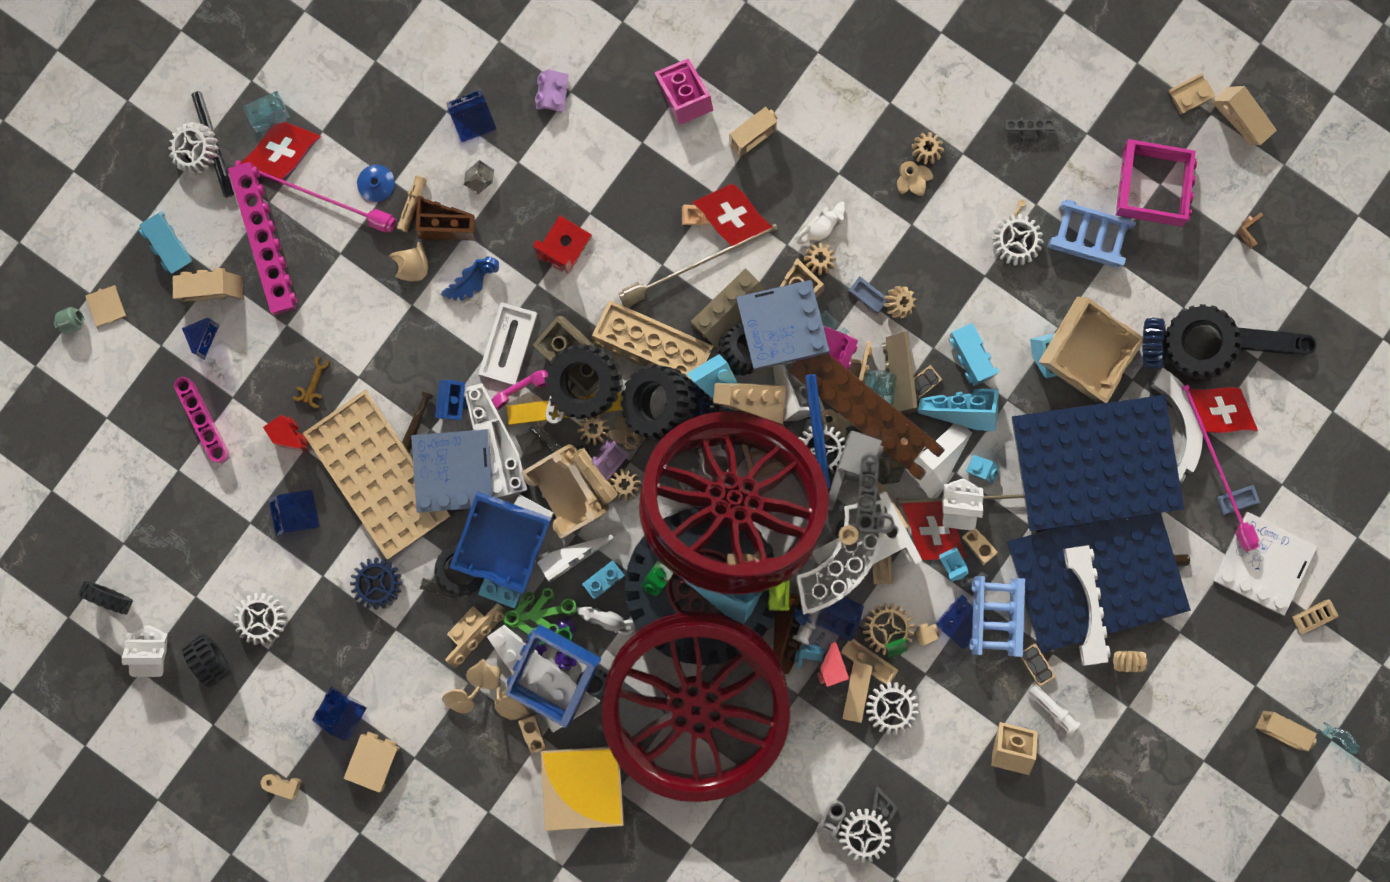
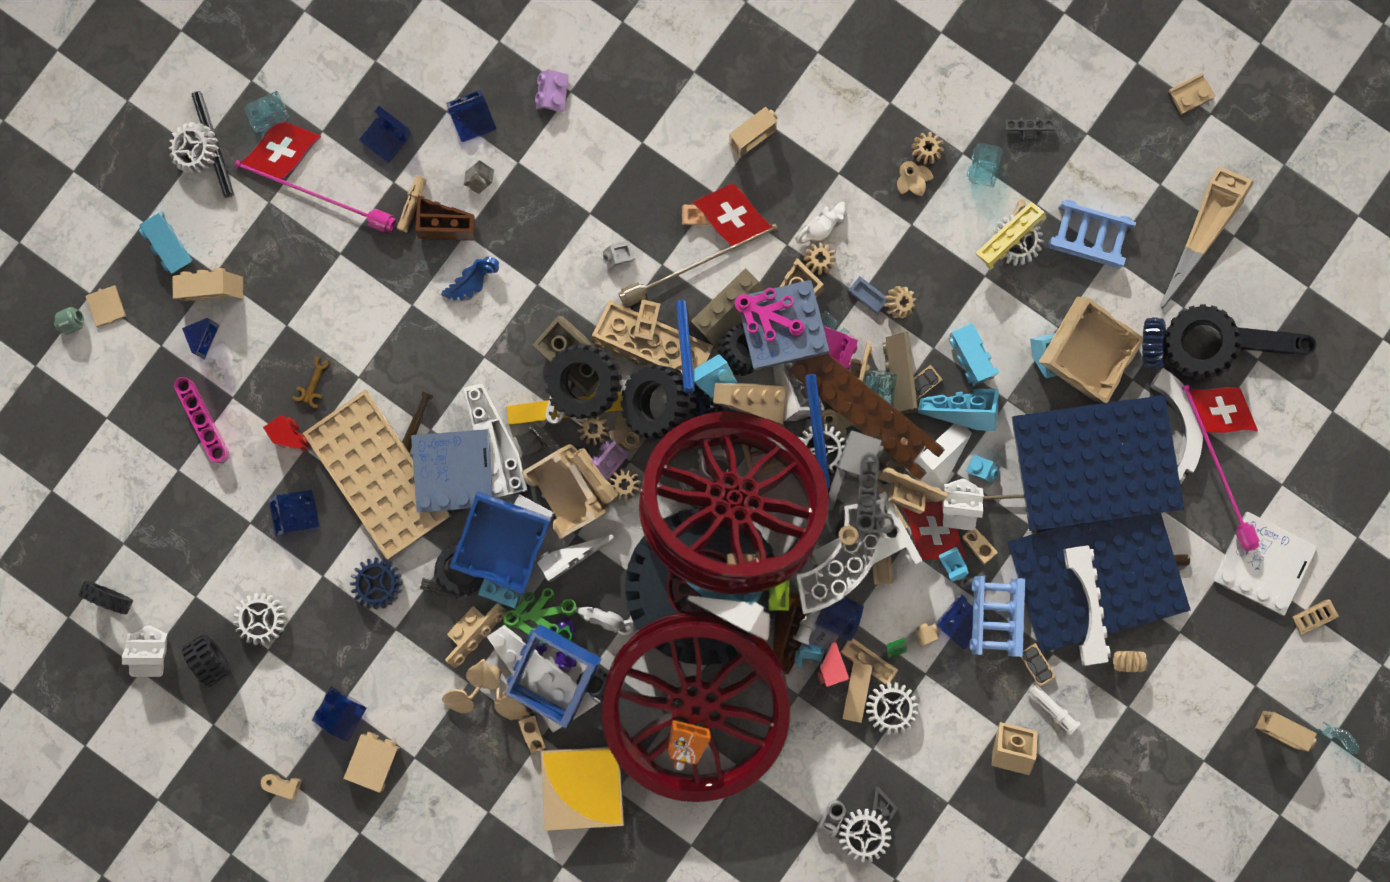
dark pink brick [228,162,297,316] -> none
blue dish [357,165,395,202] -> none
tan piece [389,242,428,282] -> none
blue brick [435,380,469,420] -> none
white piece [478,302,537,385] -> none
dark pink piece [491,370,548,411] -> none
red bracket [533,215,592,274] -> none
medium azure brick [582,560,625,600] -> none
green bracket [641,561,673,597] -> none
dark pink slope [654,58,714,125] -> none
blue plate [792,607,812,626] -> none
tan gear [862,603,915,655] -> none
dark pink window [1115,139,1197,227] -> none
tan wedge [1211,86,1277,145] -> none
sand blue tile [1216,485,1260,516] -> none
medium nougat bracket [1236,212,1263,249] -> none
none -> clear blue bracket [359,106,412,163]
none -> light grey bracket [603,241,635,269]
none -> tan slope [633,300,660,340]
none -> orange torso [668,720,711,770]
none -> blue axle [676,300,694,393]
none -> white wedge [688,596,769,640]
none -> dark pink plant [735,288,804,342]
none -> tan bracket [878,468,948,514]
none -> clear light blue brick [967,142,1003,187]
none -> light yellow hinge [976,202,1046,270]
none -> tan plate [1161,167,1254,309]

